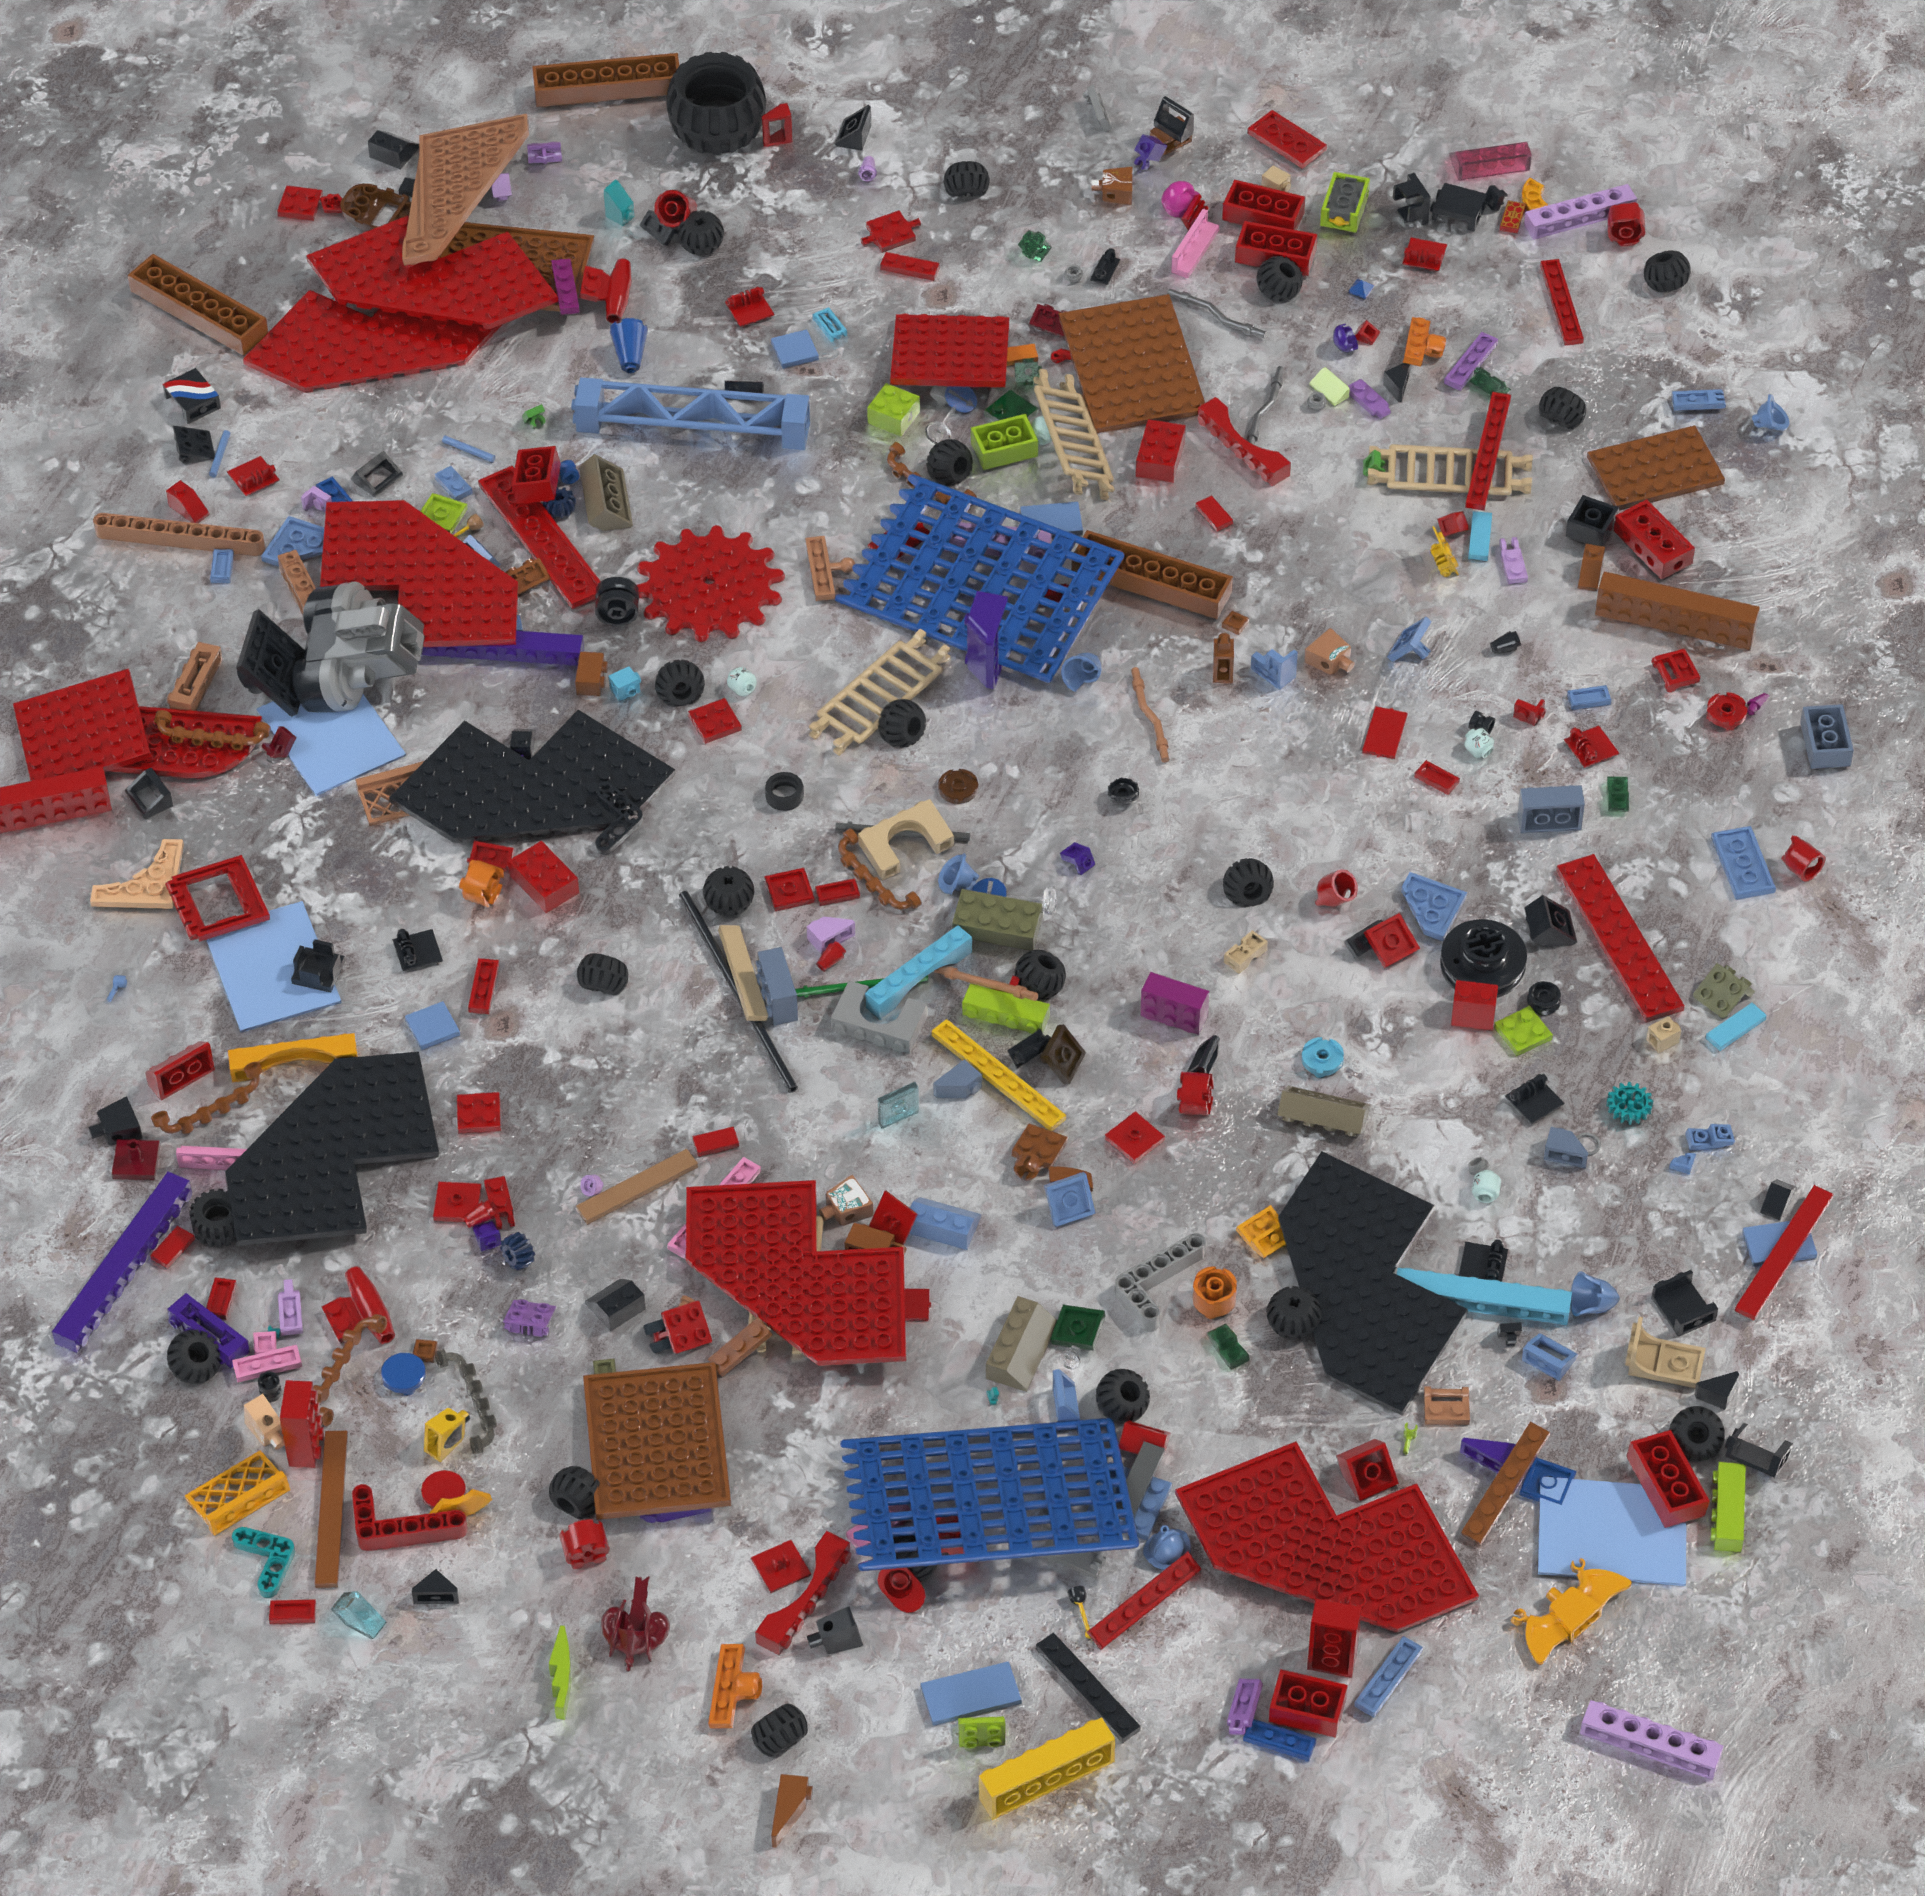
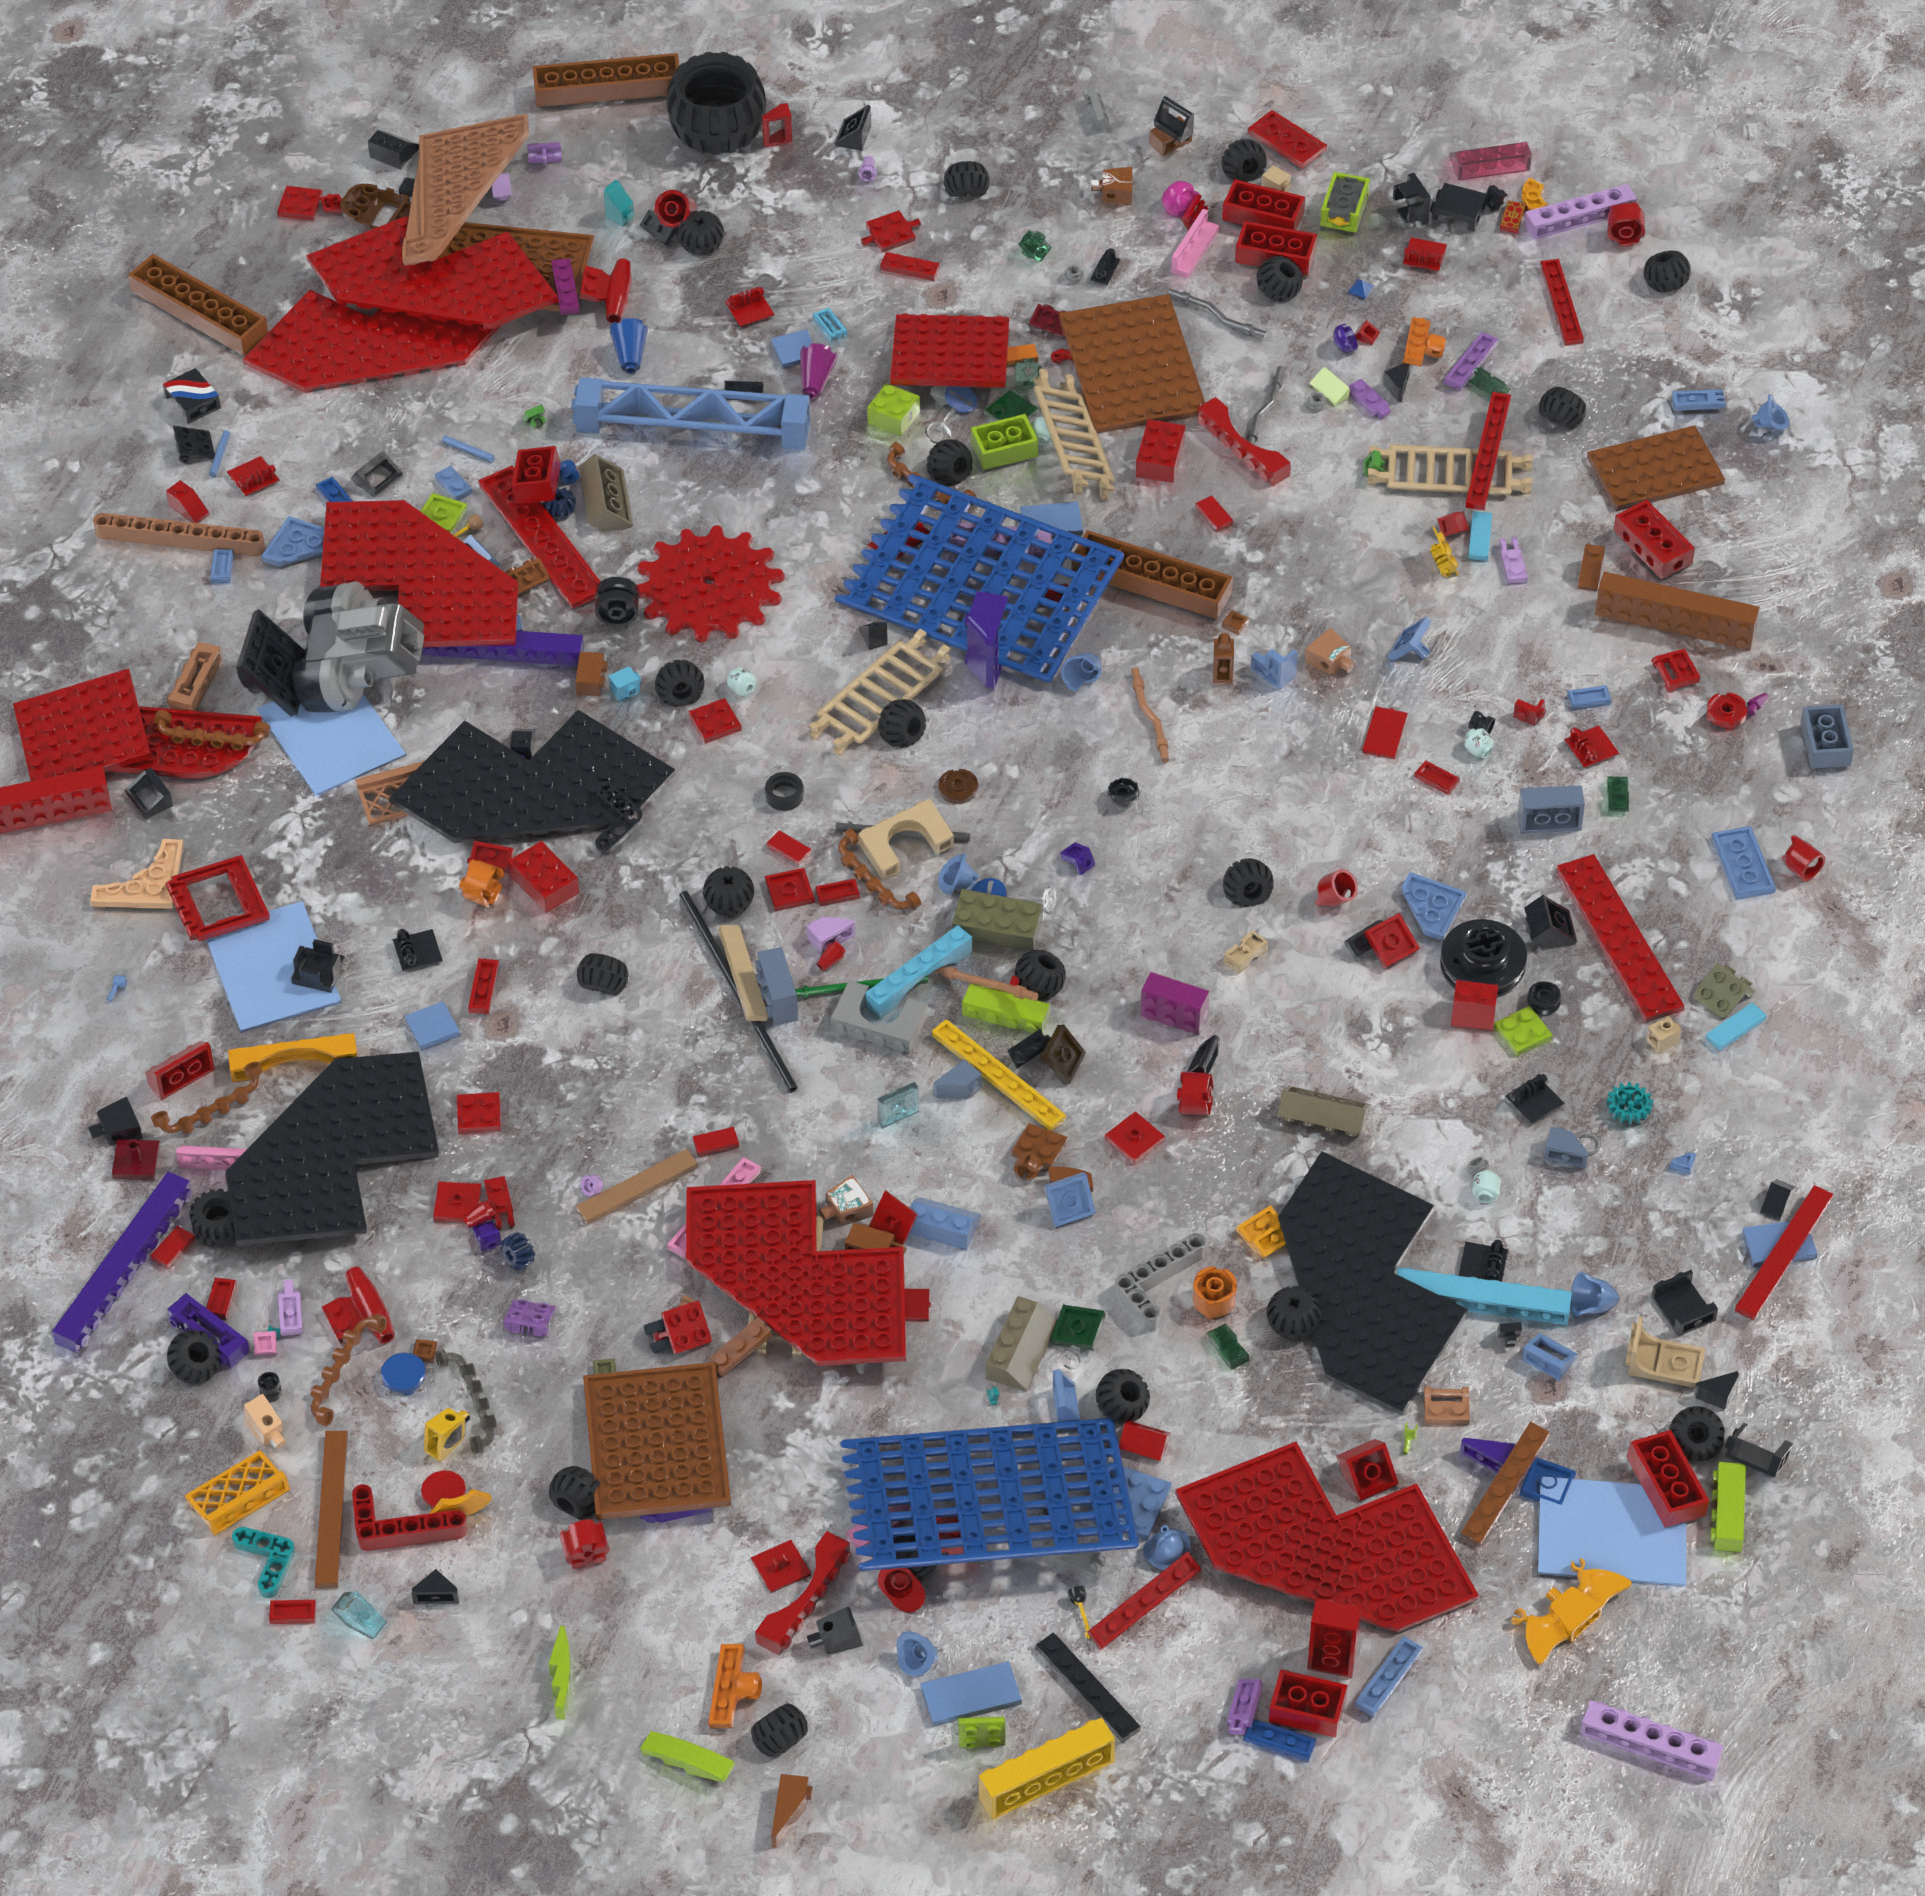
bright pink plate [232,1344,302,1383] -> none
dark red bracket [261,726,297,759] -> none
nougat brick [278,550,316,616] -> none
red brick [280,1380,324,1468] -> none
lavender bracket [301,486,332,513] -> none
black slope [585,1279,646,1332] -> none
dark red hair [600,1576,670,1672] -> none
nougat plate [805,536,855,601] -> none
dark grey tile [1116,1441,1165,1521] -> none
dark purple brick [1134,134,1167,171] -> none
medium azure plate [1301,1037,1344,1078] -> none
black cone [1490,631,1521,654] -> none
black brick [1566,495,1619,547] -> none
medium blue slope [1685,1124,1735,1151] -> none
none -> lime slope [640,1731,735,1782]
none -> red tile [767,830,812,866]
none -> magenta cone [800,343,838,399]
none -> black slope [859,621,888,650]
none -> medium blue helmet [896,1631,938,1677]
none -> black wheel [1221,139,1267,182]

